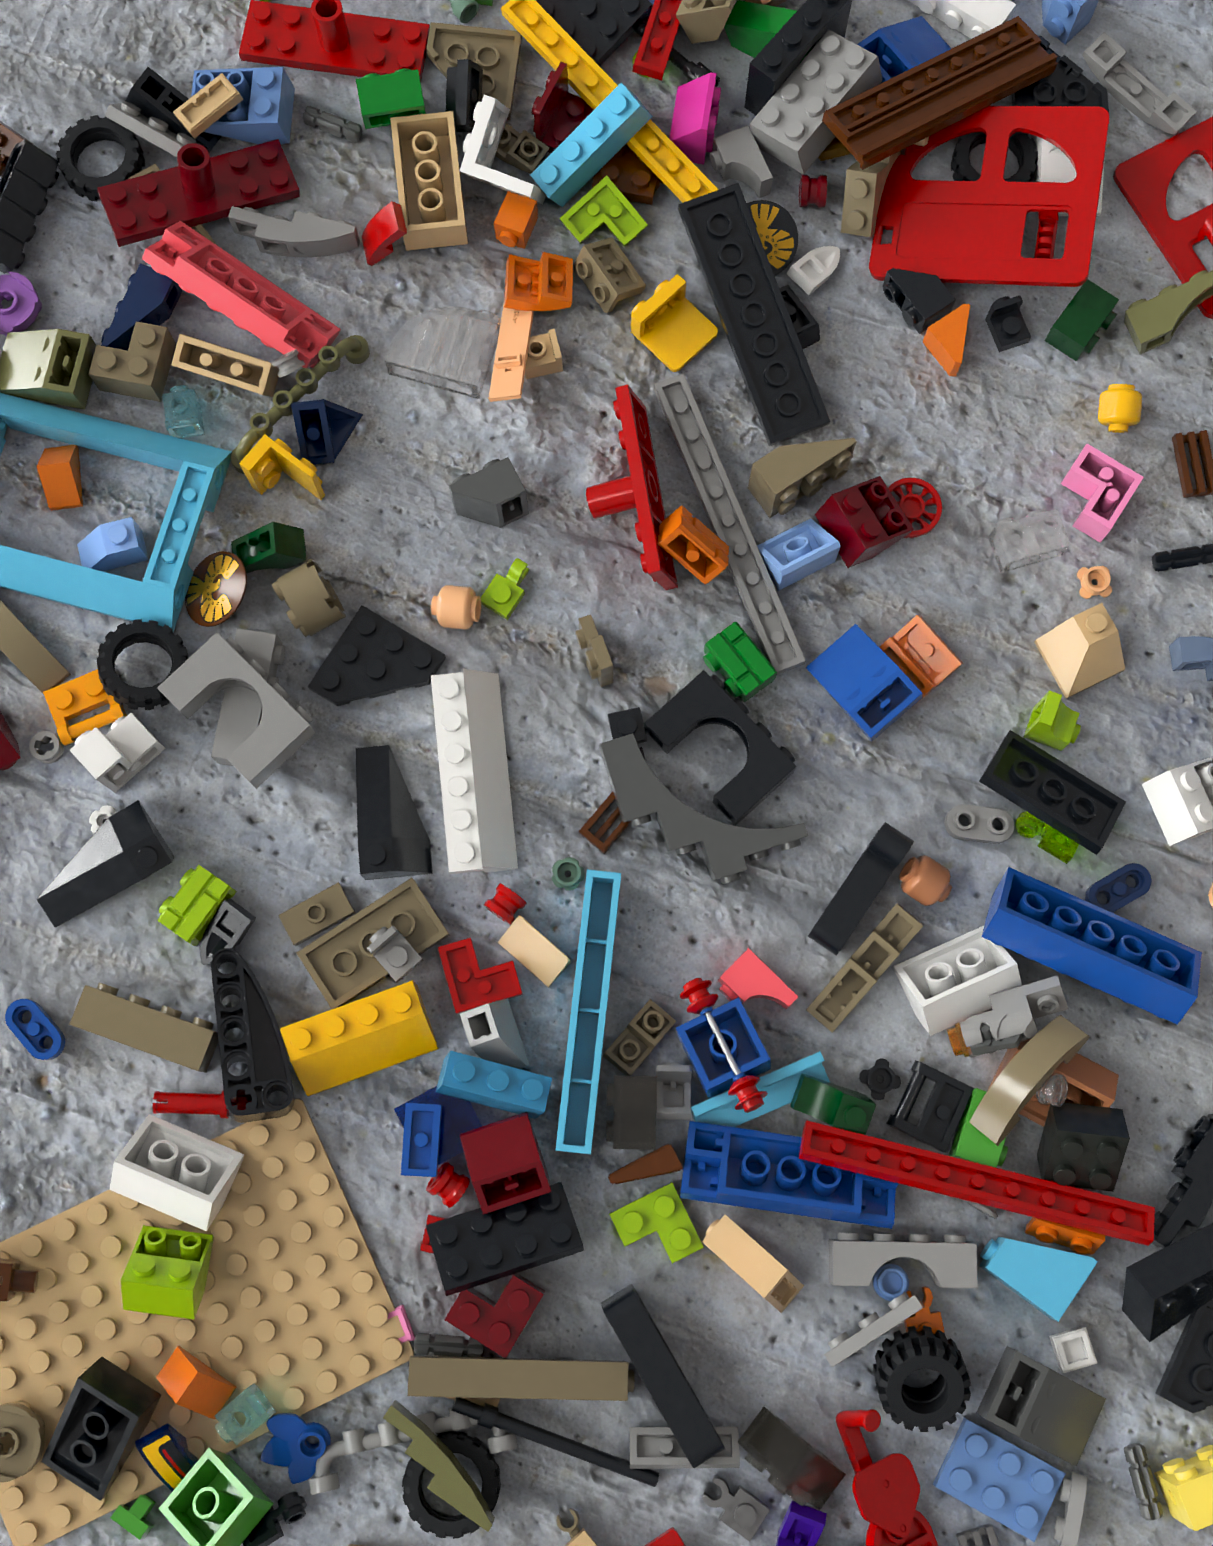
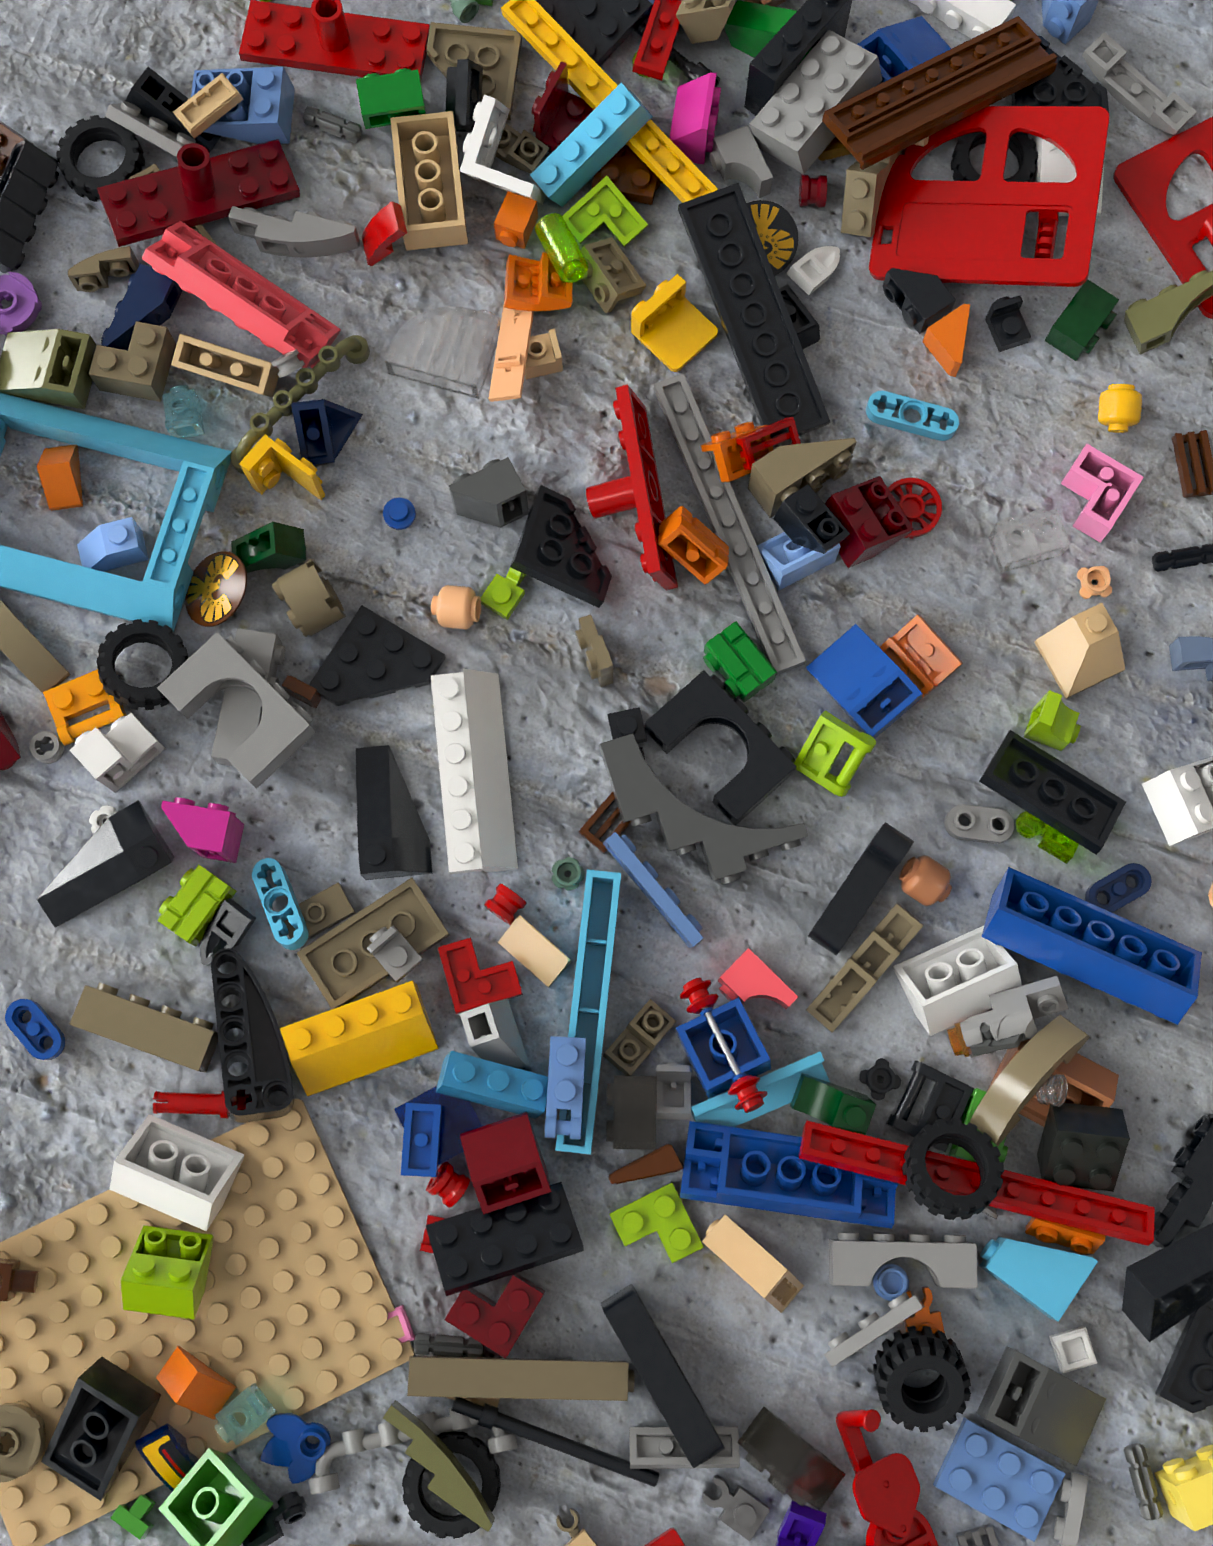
none -> dark tan slope [68,246,139,292]
none -> dark pink slope [161,797,245,863]
none -> medium azure beam [252,858,309,950]
none -> reddish brown tile [282,675,322,709]
none -> blue plate [383,497,416,530]
none -> black plate [510,485,612,608]
none -> clear neon green brick [535,213,588,283]
none -> medium blue plate [545,1036,586,1140]
none -> medium blue plate [603,832,703,948]
none -> orange bracket [701,421,774,482]
none -> red tile [736,417,801,470]
none -> black slope [773,484,850,554]
none -> lime plate [794,710,876,797]
none -> medium azure beam [866,391,959,441]
none -> black tyre [902,1118,1004,1220]

